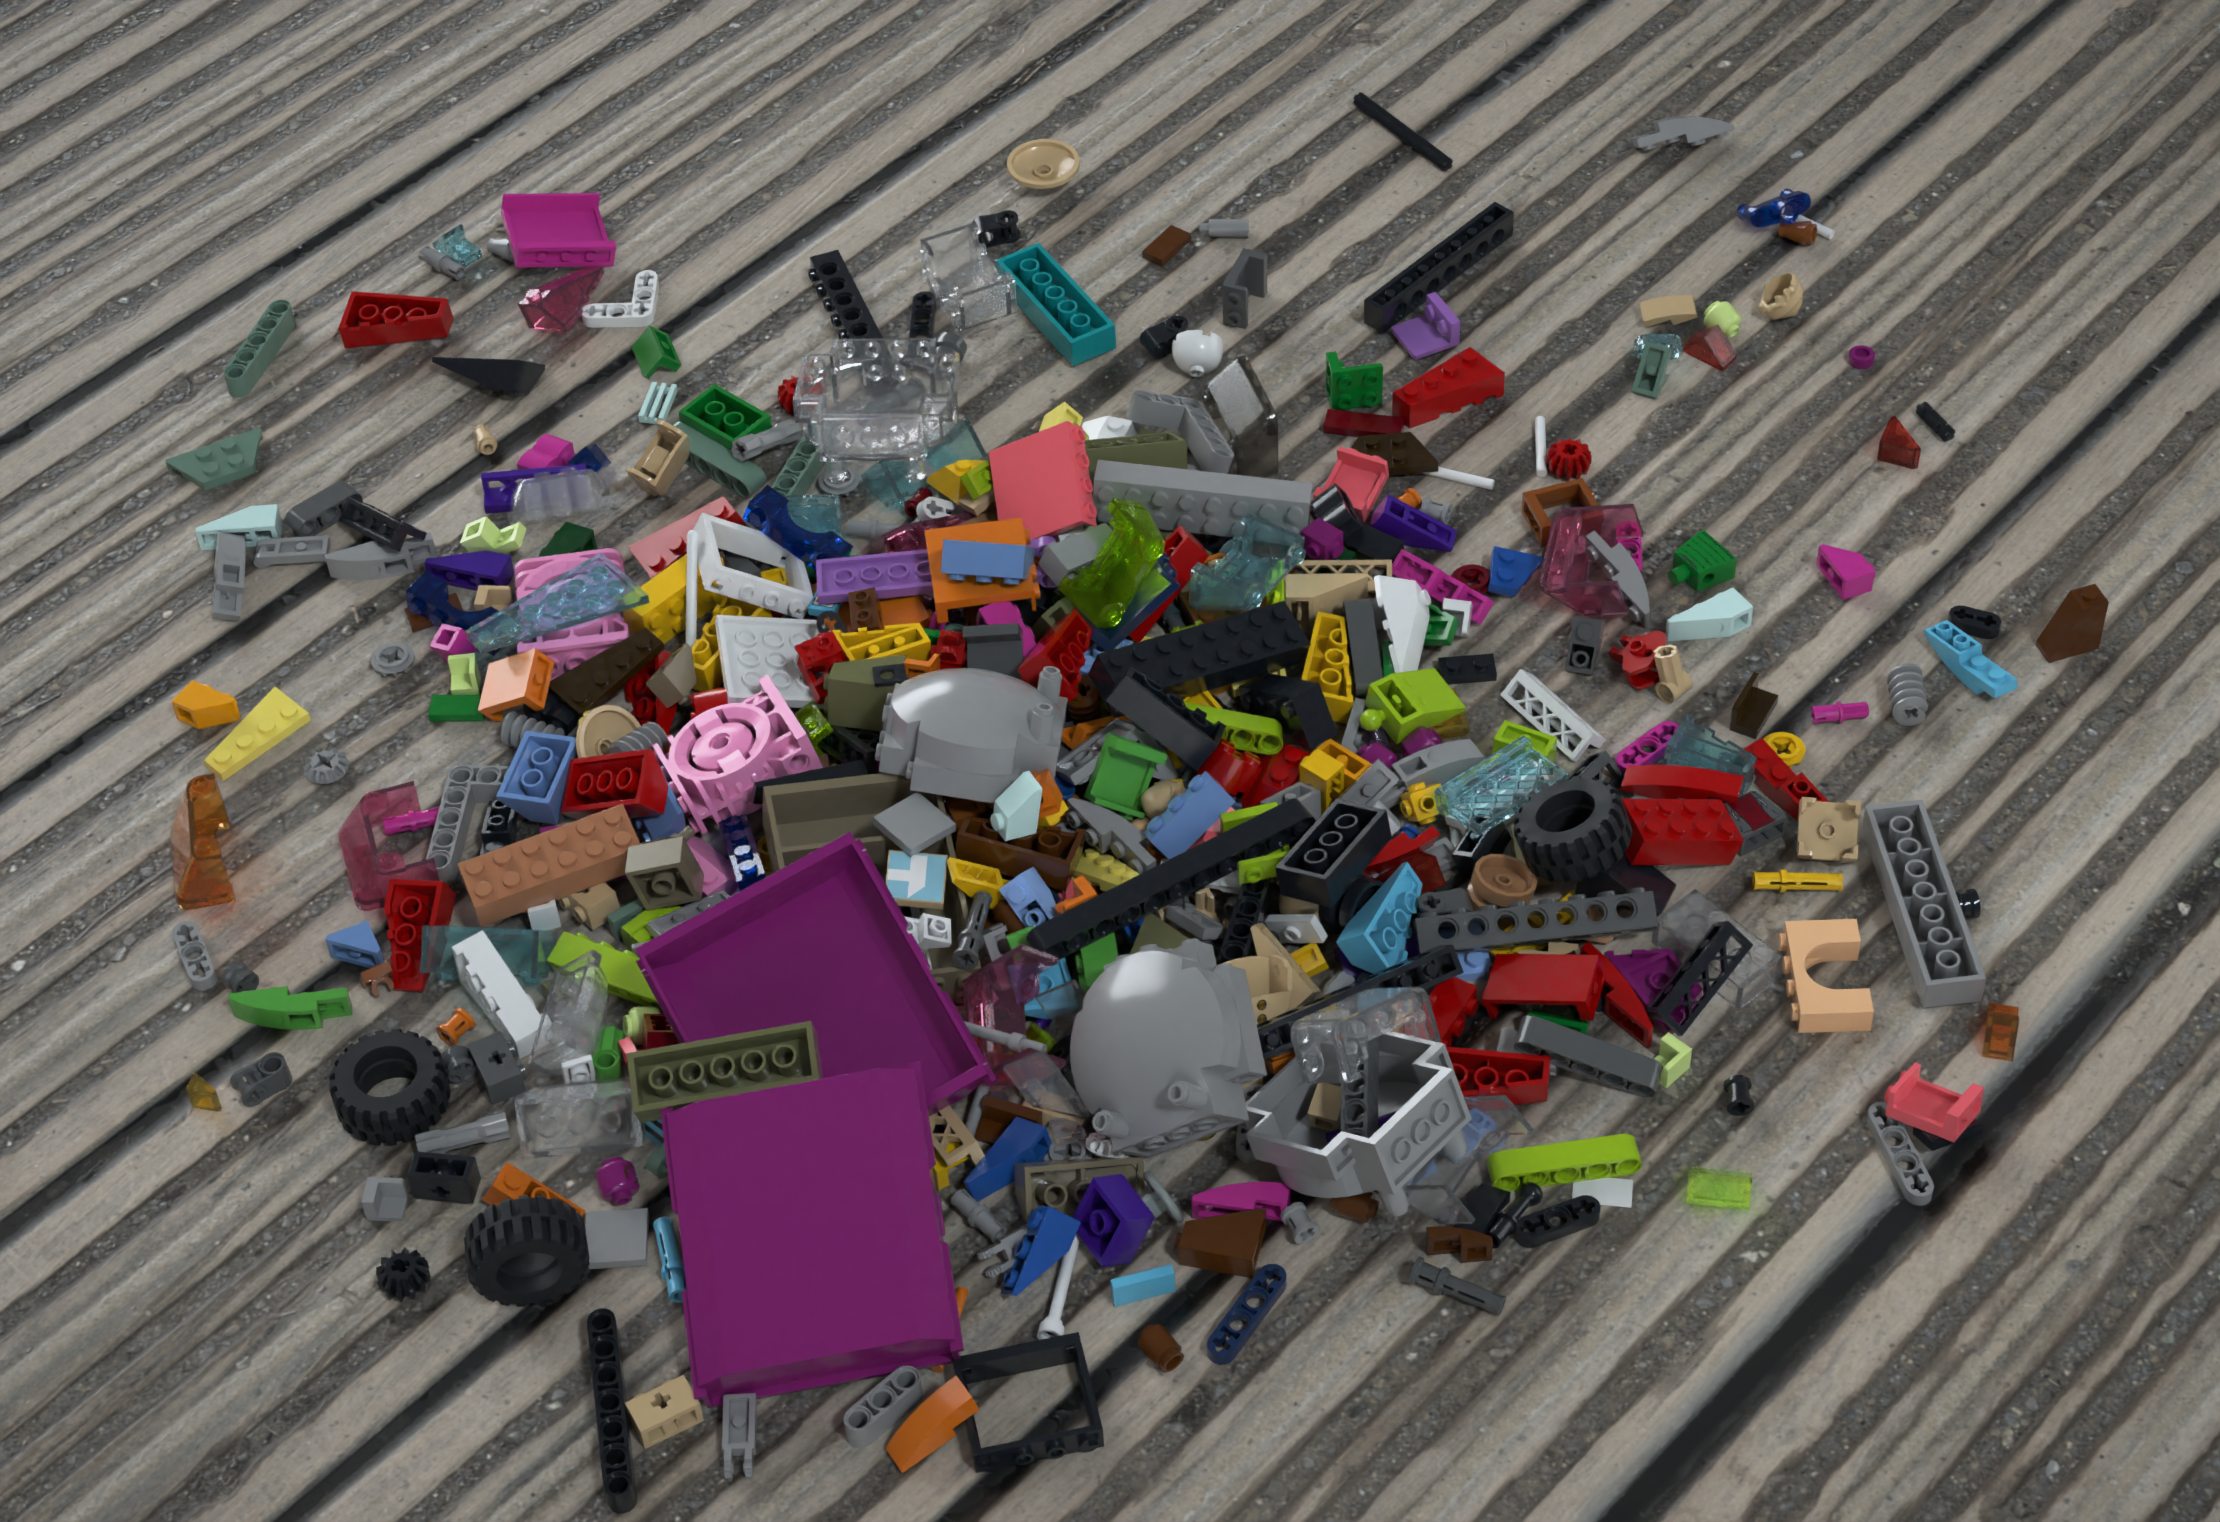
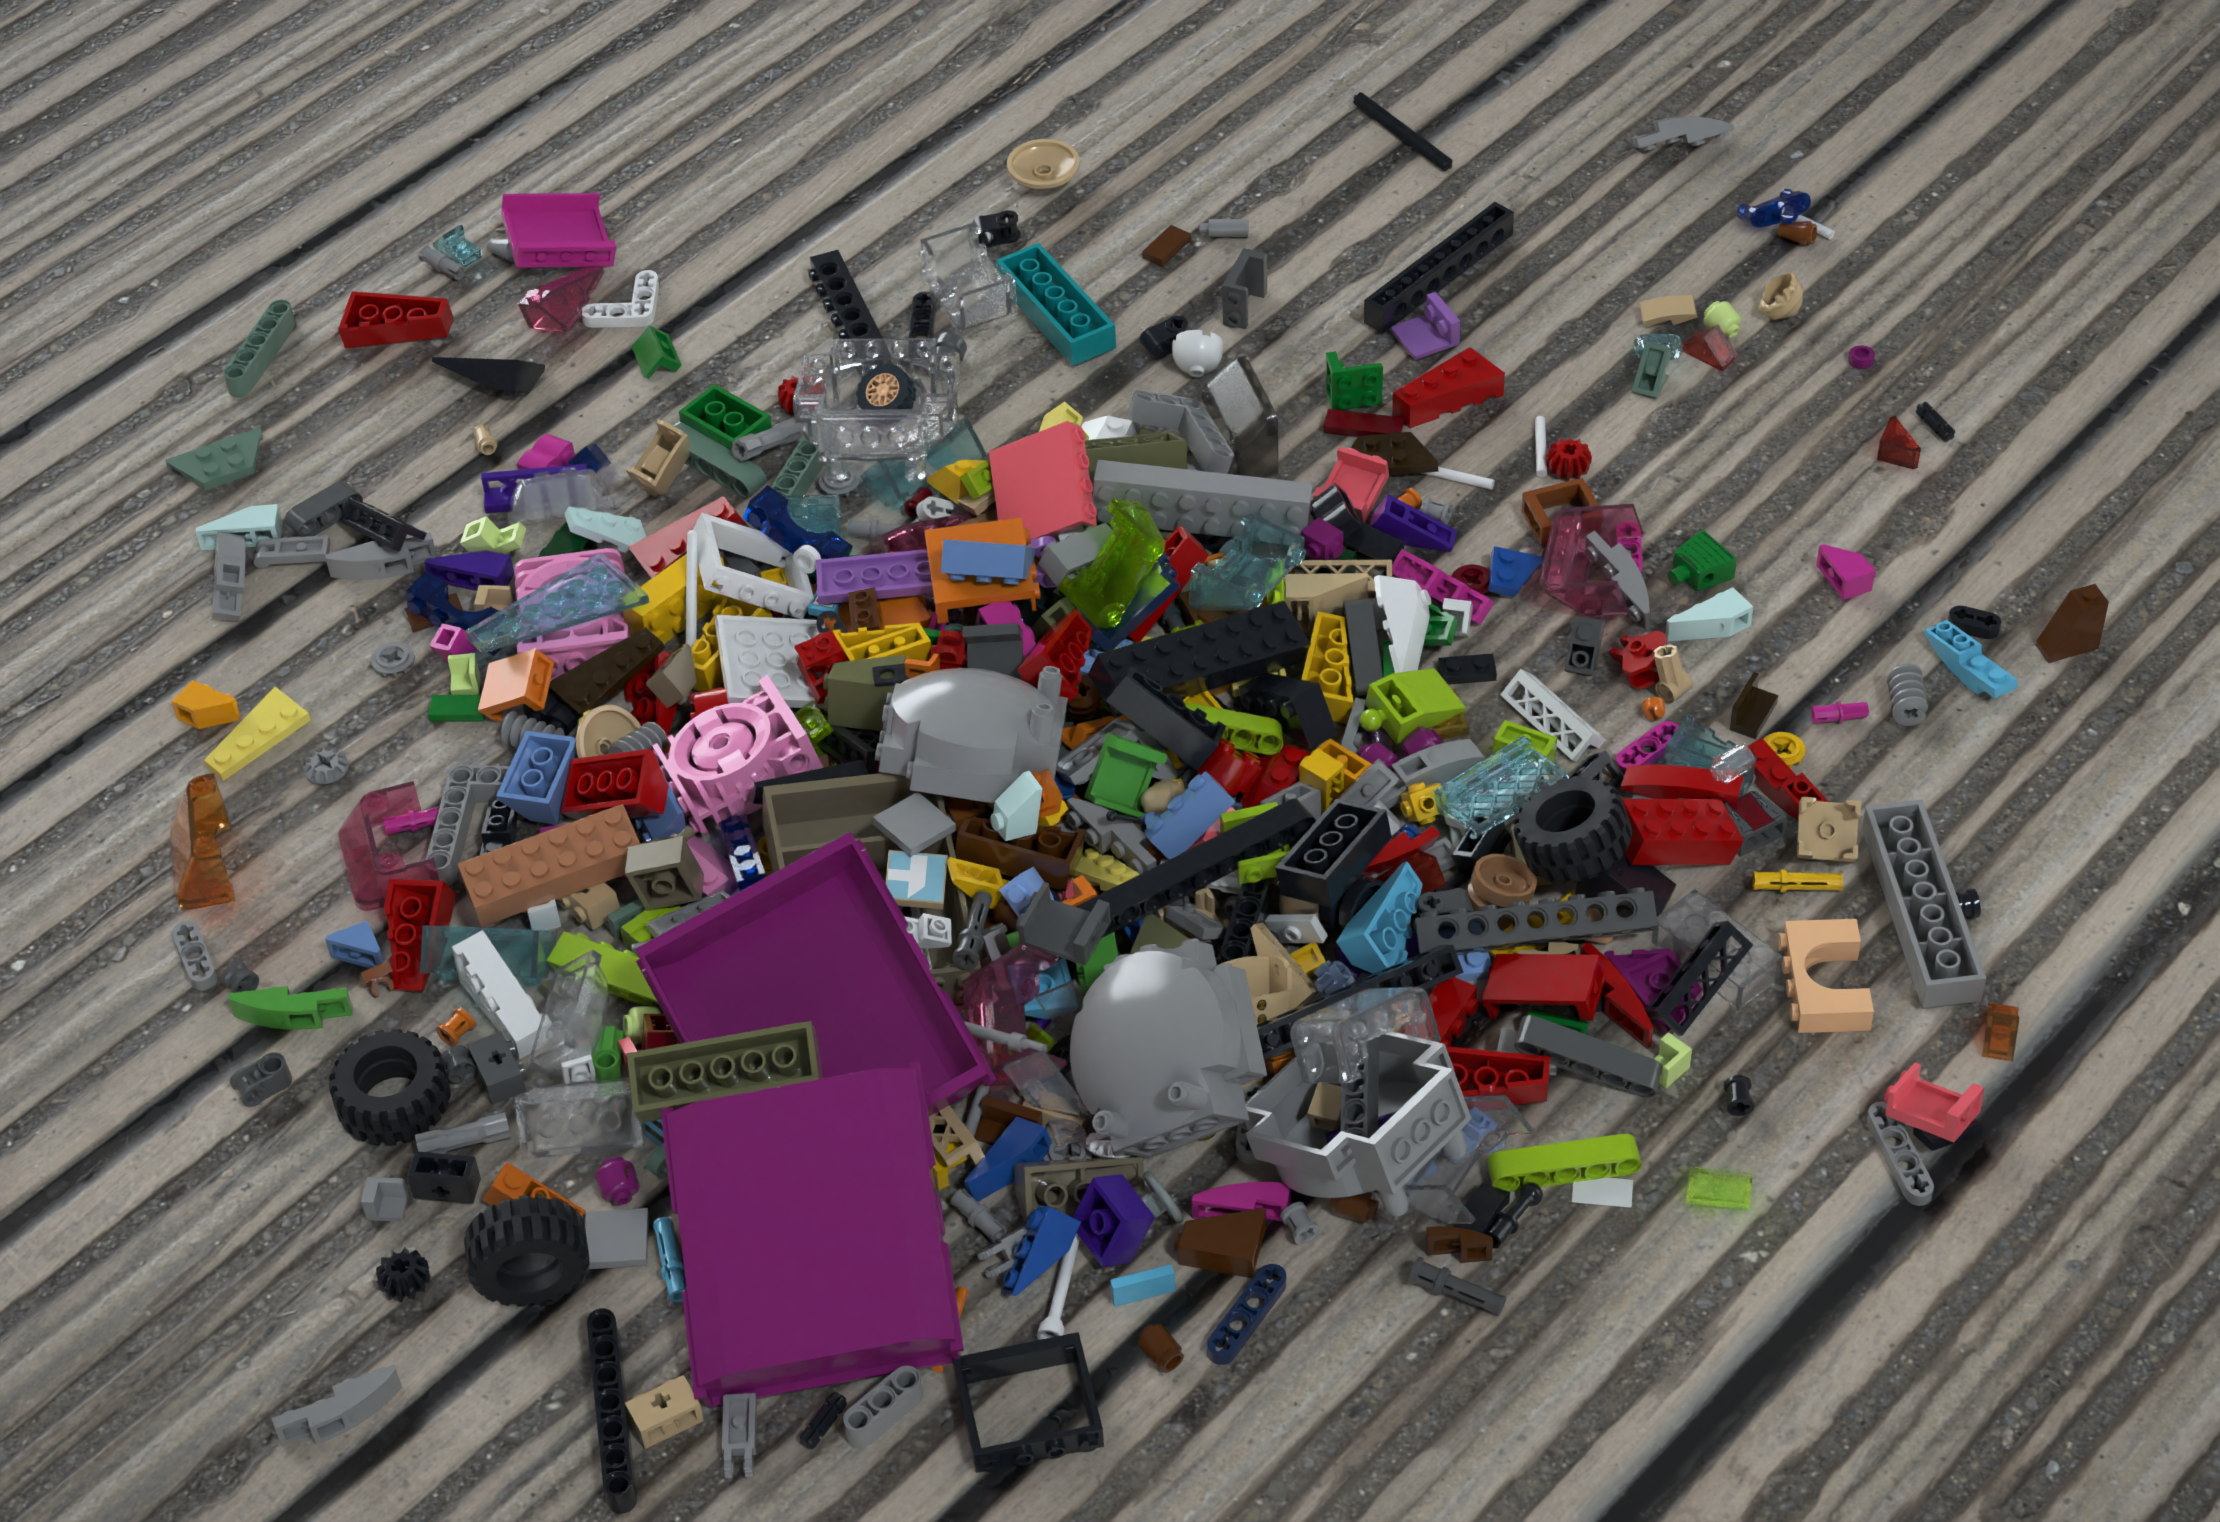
clear yellow slope [186,1073,222,1112] -> none
light aqua tile [638,382,678,424] -> none
orange slope [885,1375,980,1473] -> none
black beam [1515,1195,1601,1248] -> none
none -> light grey slope [272,1364,402,1446]
none -> light aqua wing [565,506,646,553]
none -> white tile [793,545,821,573]
none -> black axle [800,1392,847,1449]
none -> black wheel [856,364,917,424]
none -> dark grey panel [1016,882,1111,966]
none -> black hinge [1106,810,1161,832]
none -> sand blue gear [1314,960,1351,995]
none -> orange hinge [1642,697,1665,721]
none -> clear brick [1710,744,1755,783]

